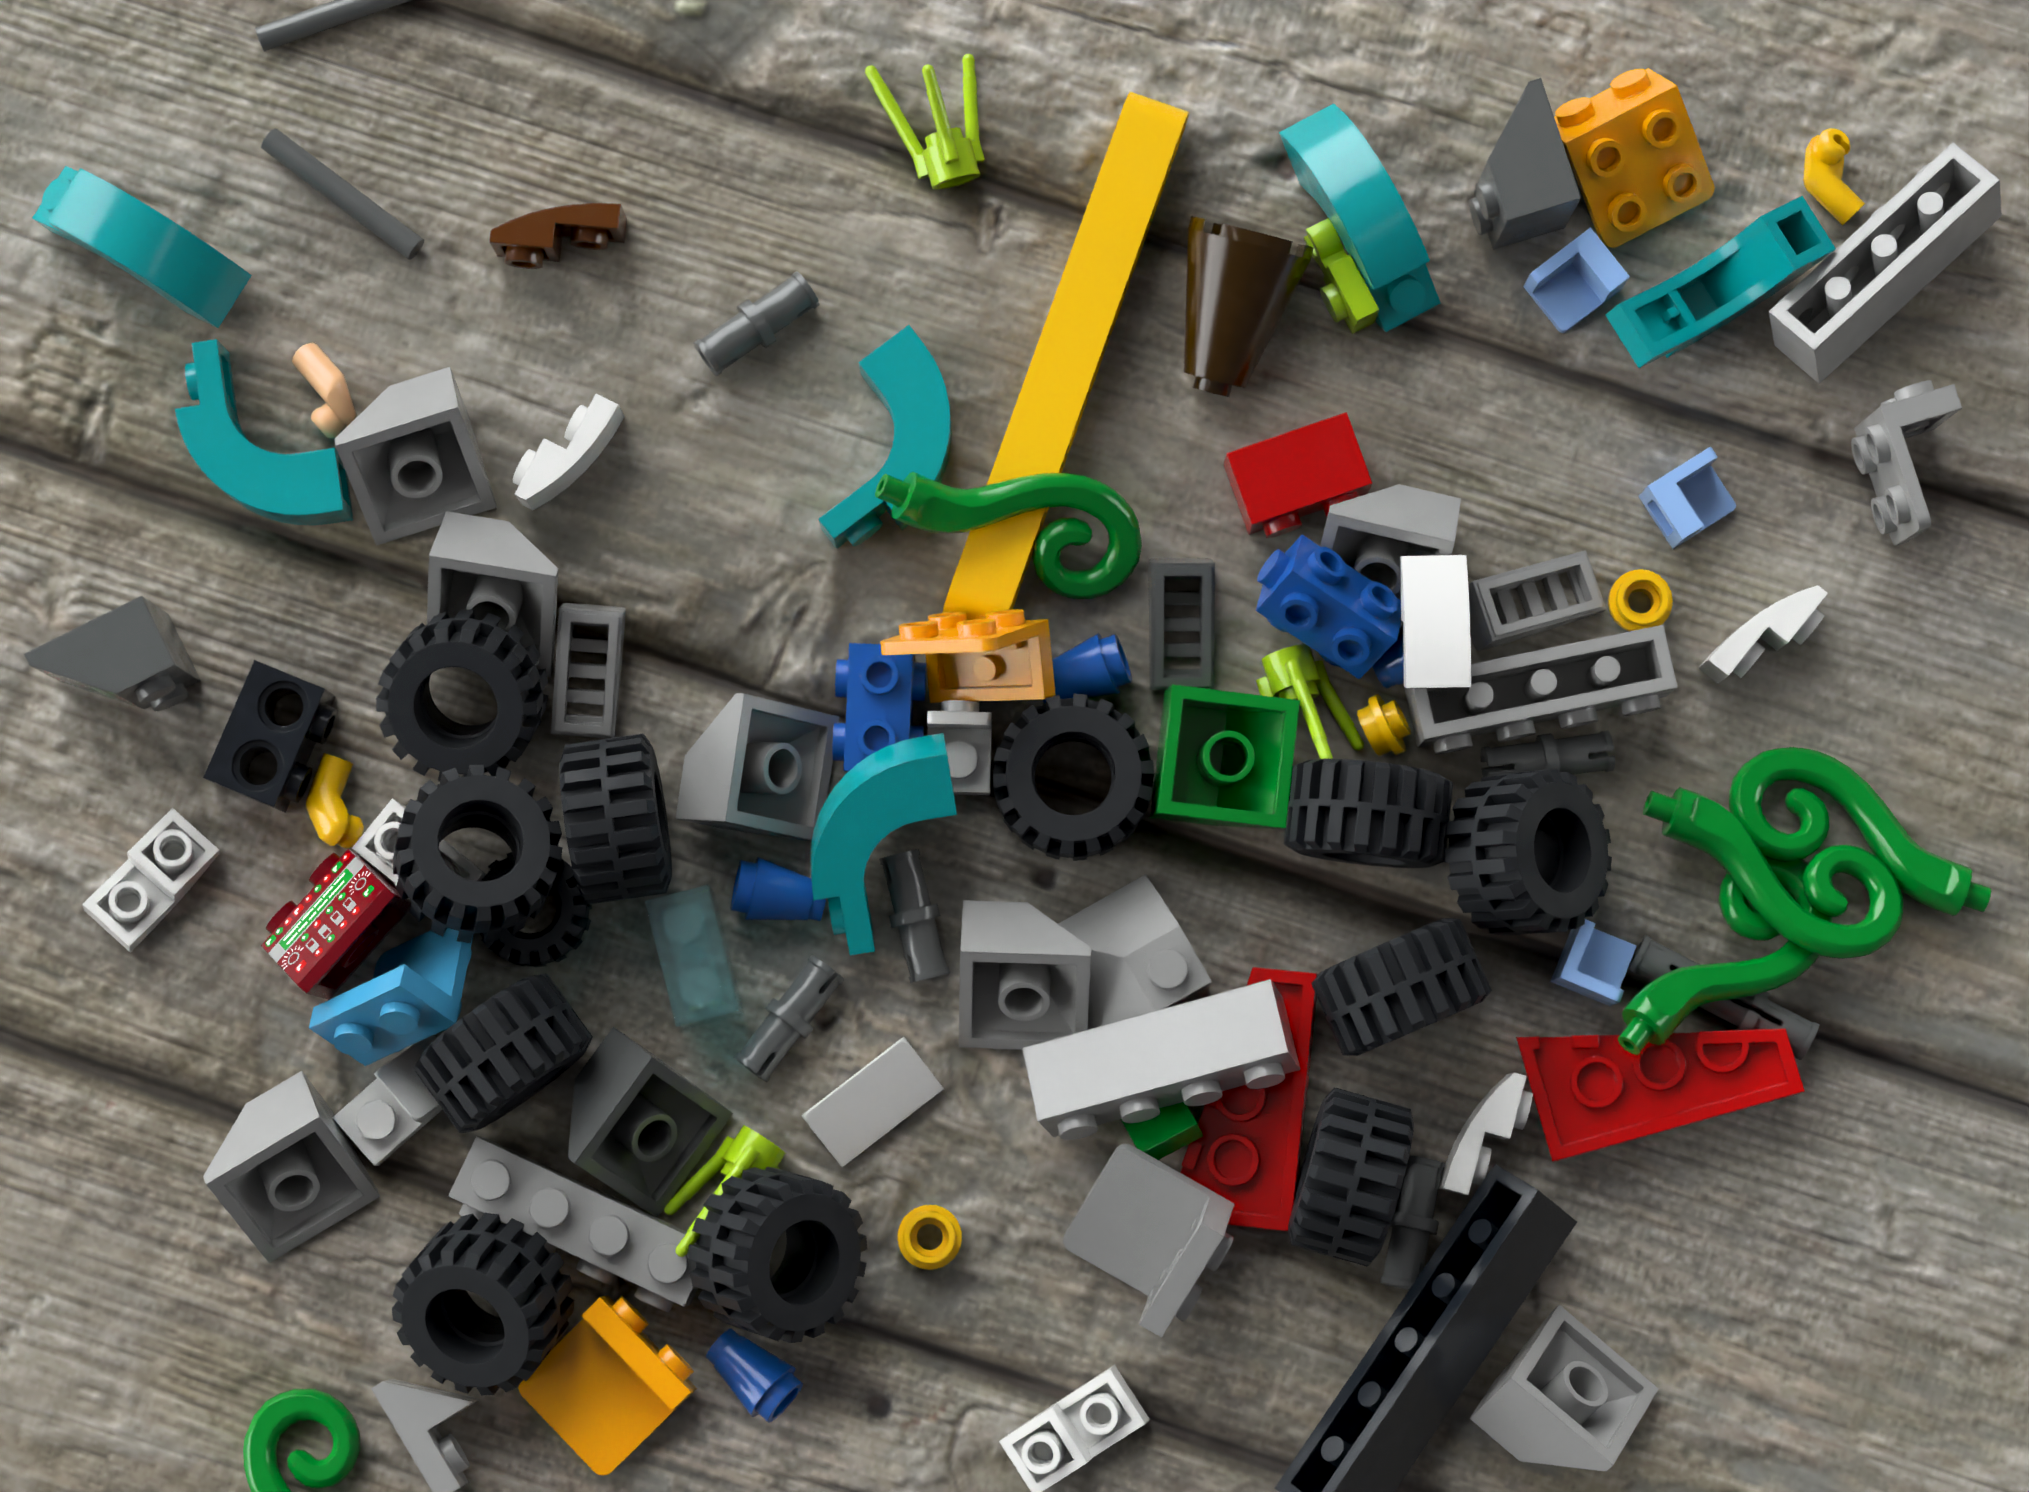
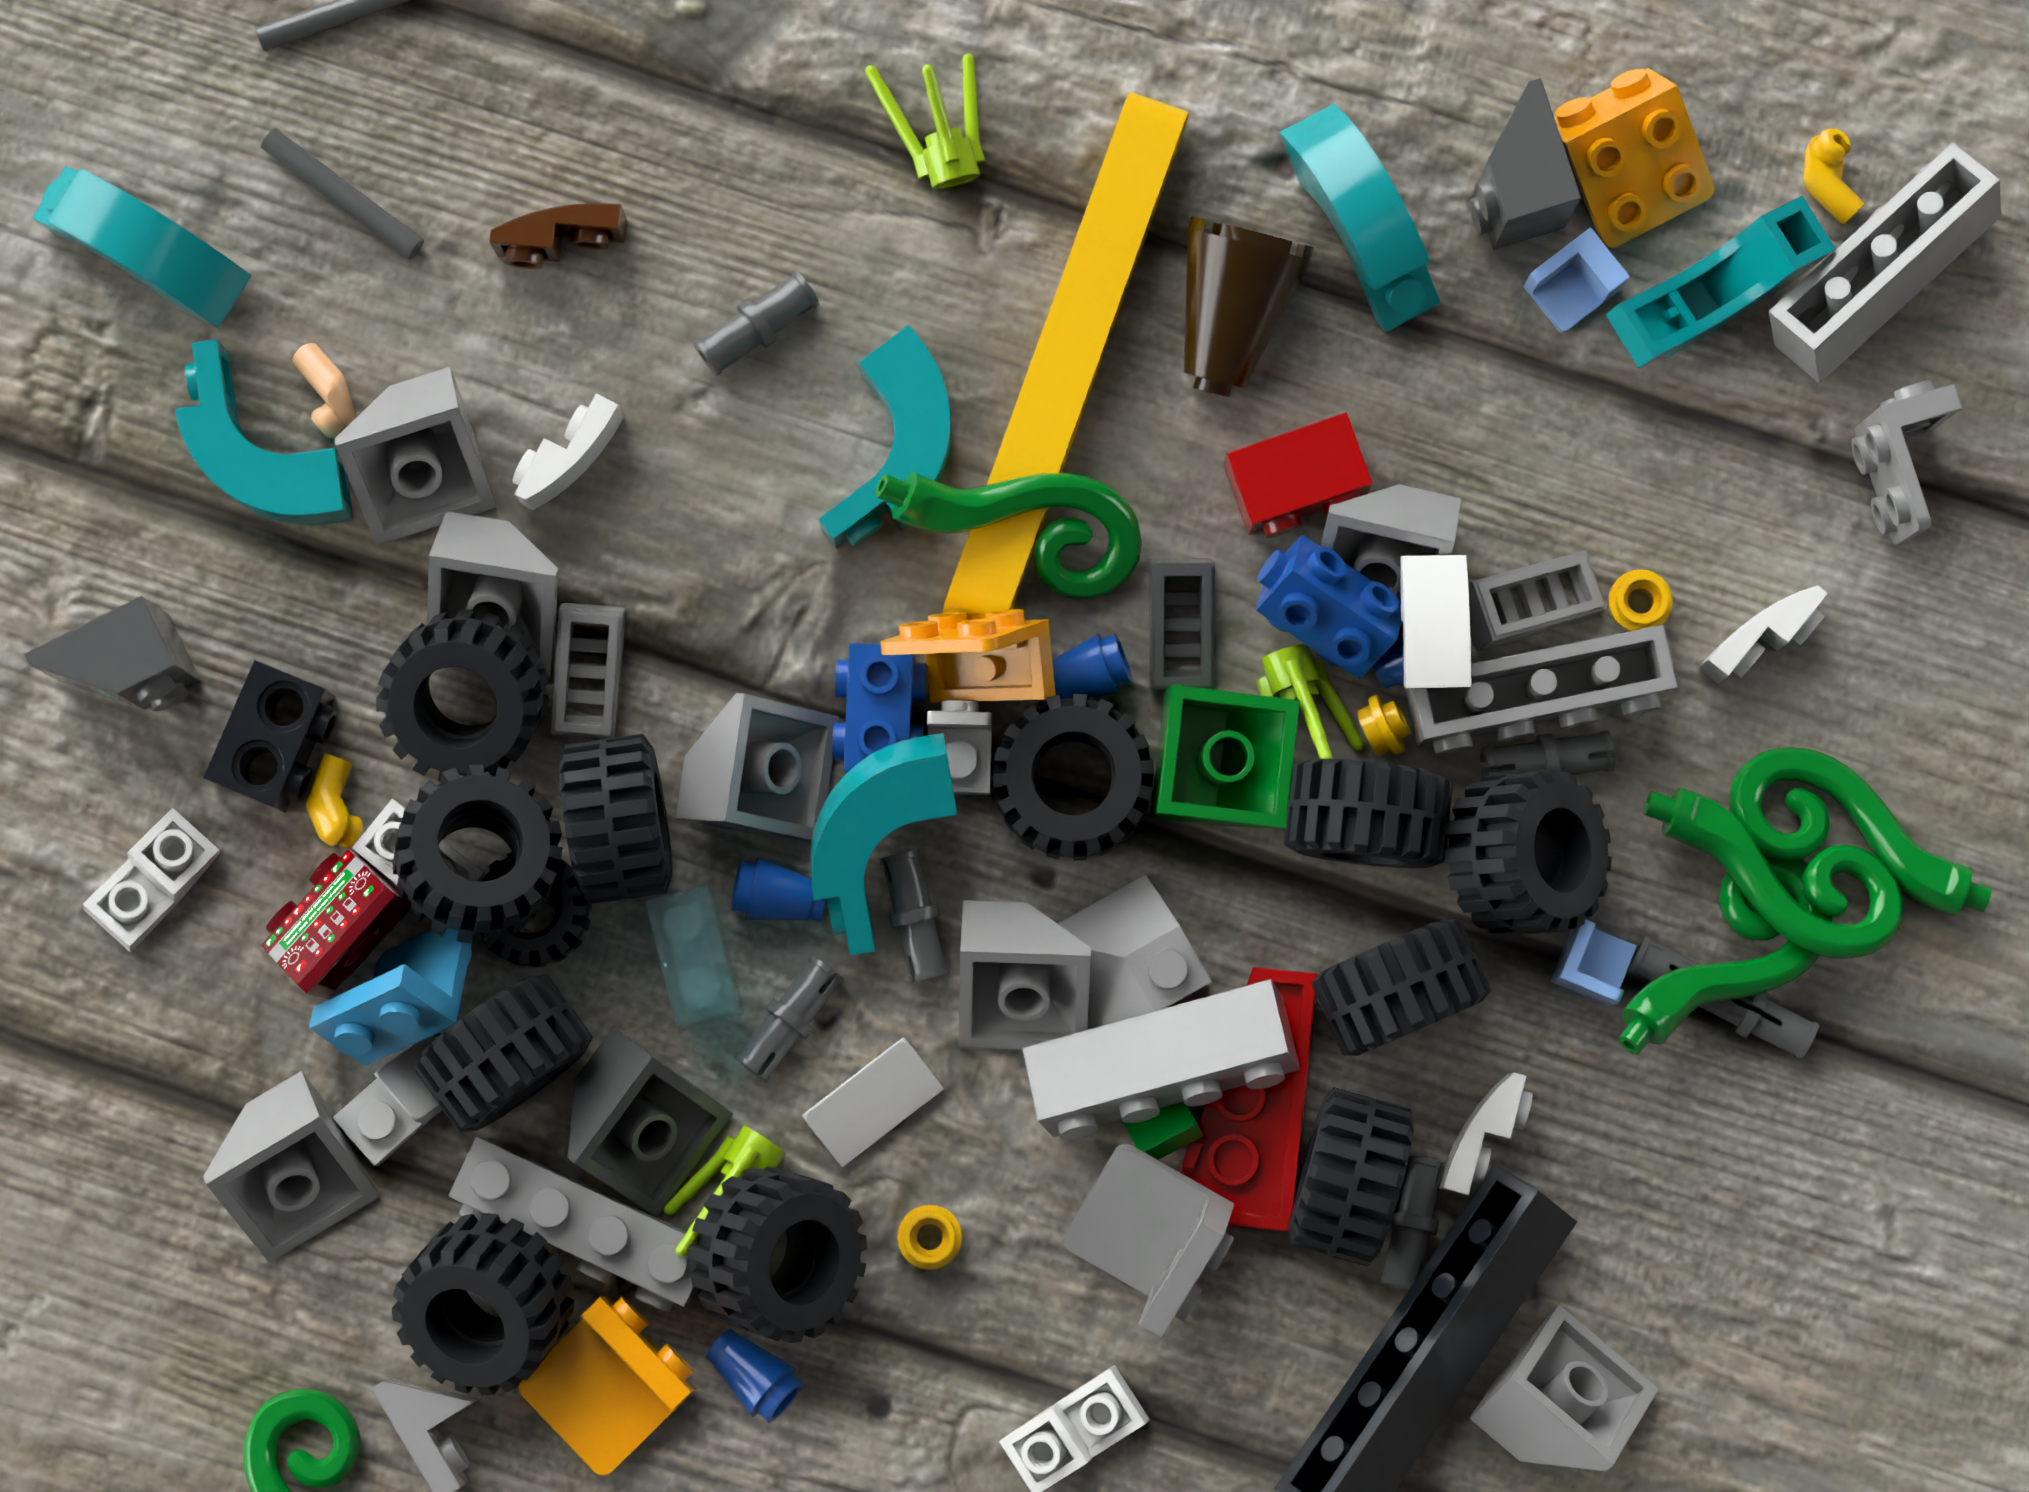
lime plate [1304,218,1379,334] -> none
red wing [1516,1029,1805,1163] -> none
light blue panel [1638,447,1736,549] -> none

